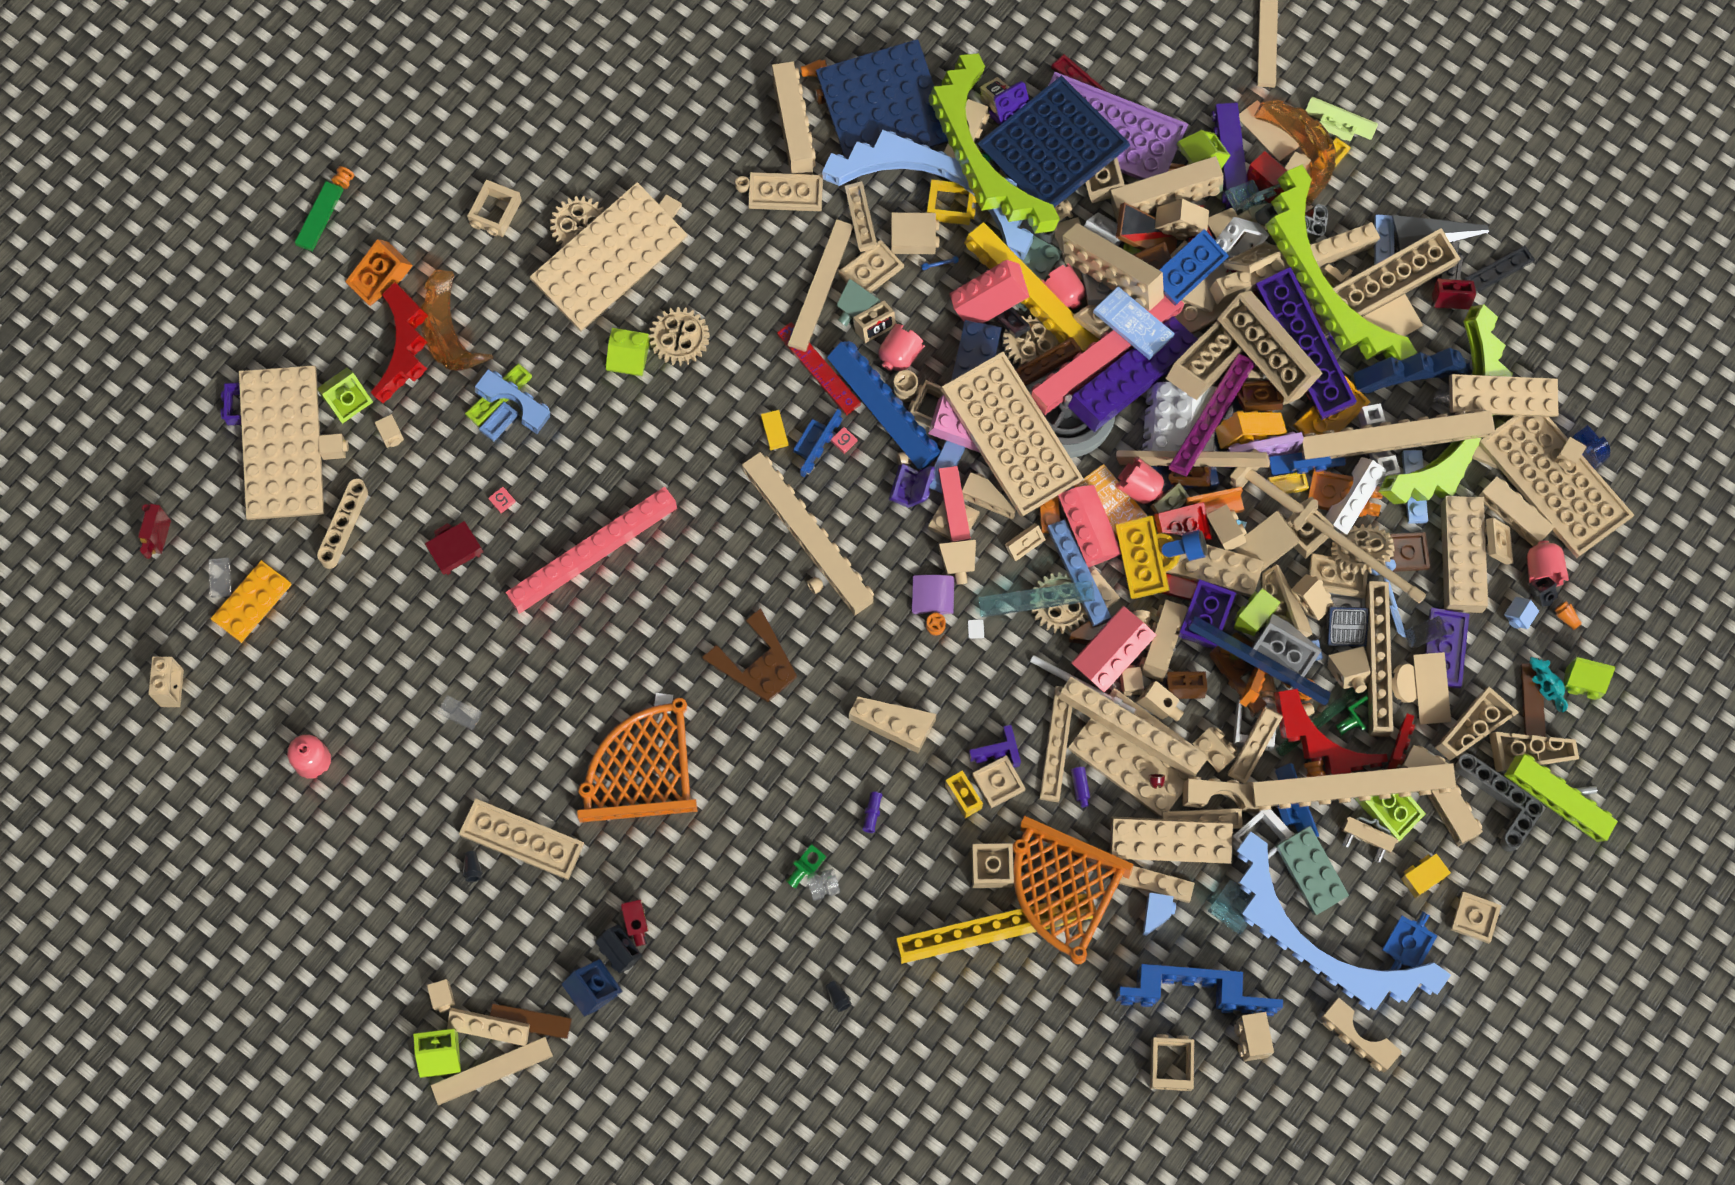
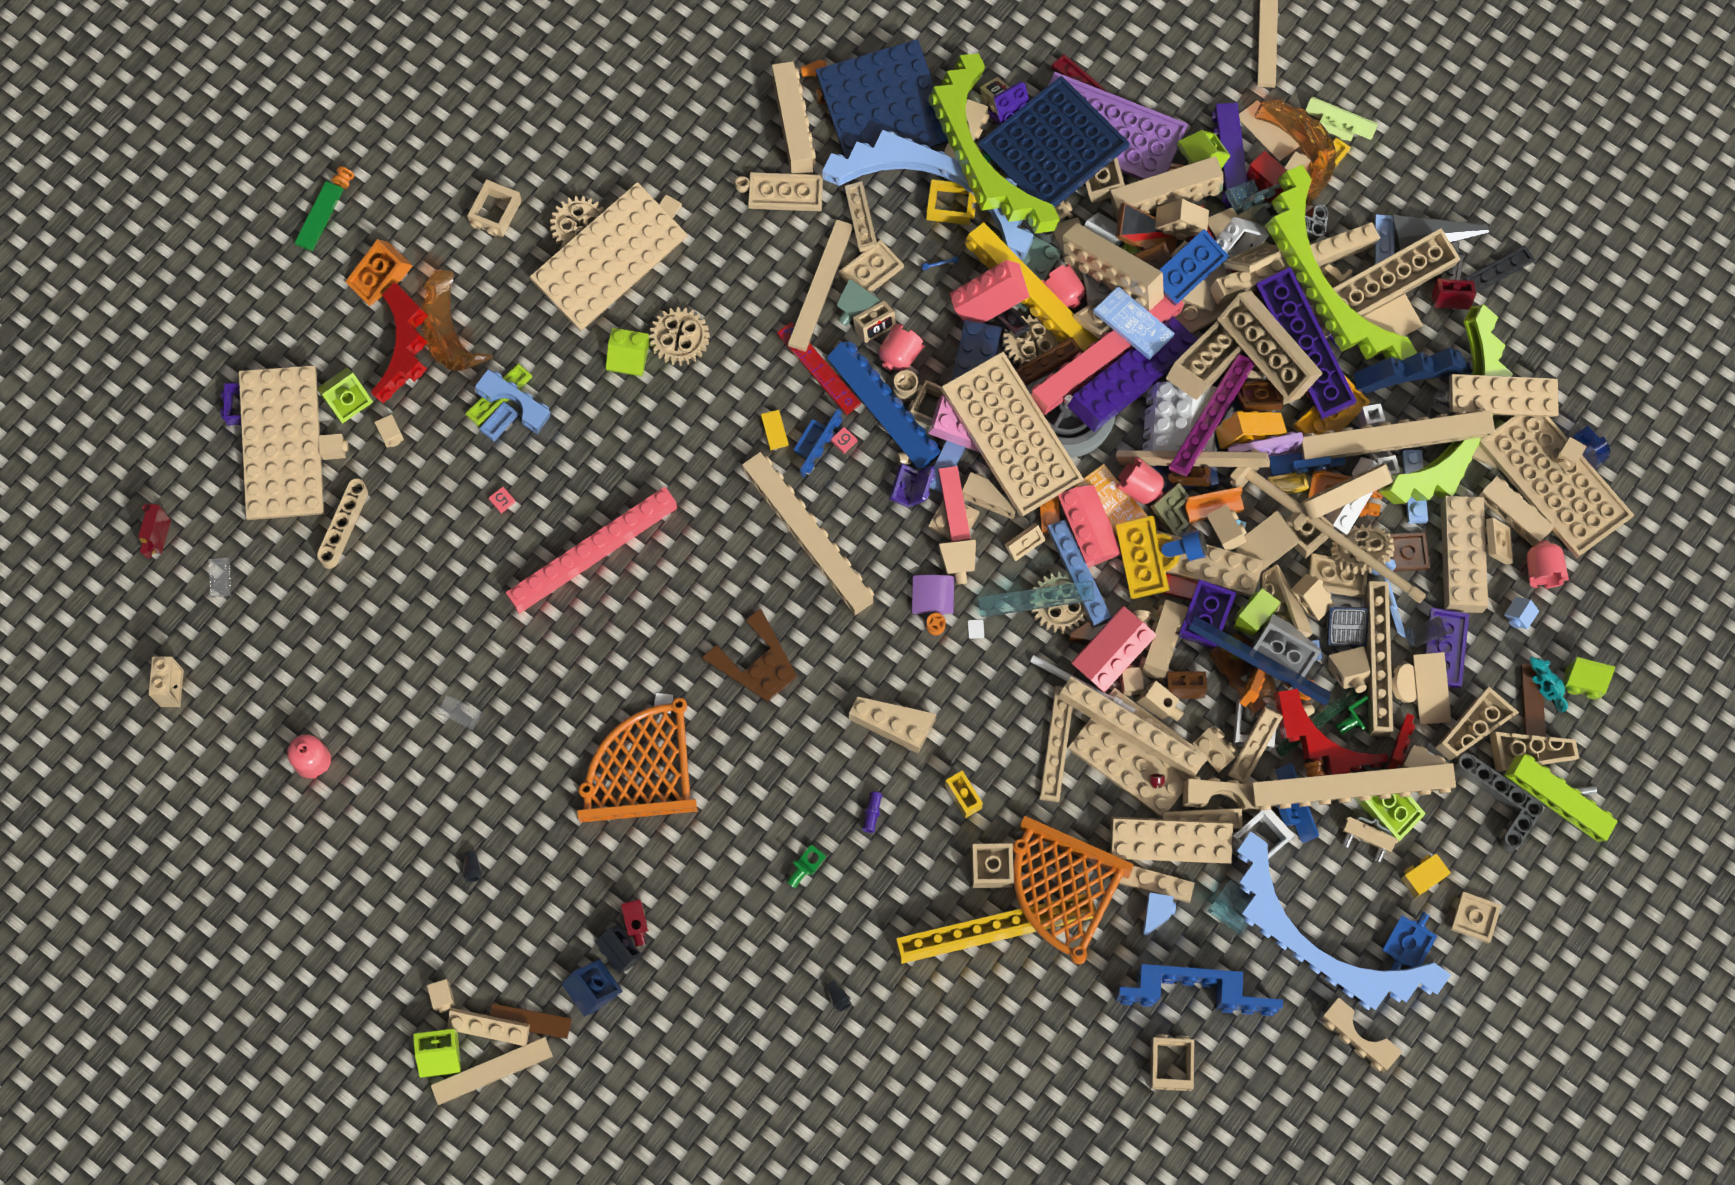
light orange plate [211,561,292,643] -> none
dark red piece [425,521,483,575] -> none
tan plate [459,798,584,880] -> none
clear wheel [806,868,840,901] -> none
tan hinge [807,577,823,594] -> none
tan brick [891,213,939,254] -> none
dark purple bracket [969,725,1021,768] -> none
tan plate [972,755,1026,808] -> none
dark purple cylinder [1071,767,1090,807] -> none
tan plate [1091,569,1120,609] -> none
wing [1154,502,1212,540] -> none
tan brick [1234,1012,1274,1061] -> none
sand green plate [1275,826,1349,915] -> none
tan brick [1427,785,1483,846] -> none
black brick [1529,577,1558,607] -> none
orange cone [1554,601,1582,630] -> none
none -> tan beam [1302,463,1393,520]

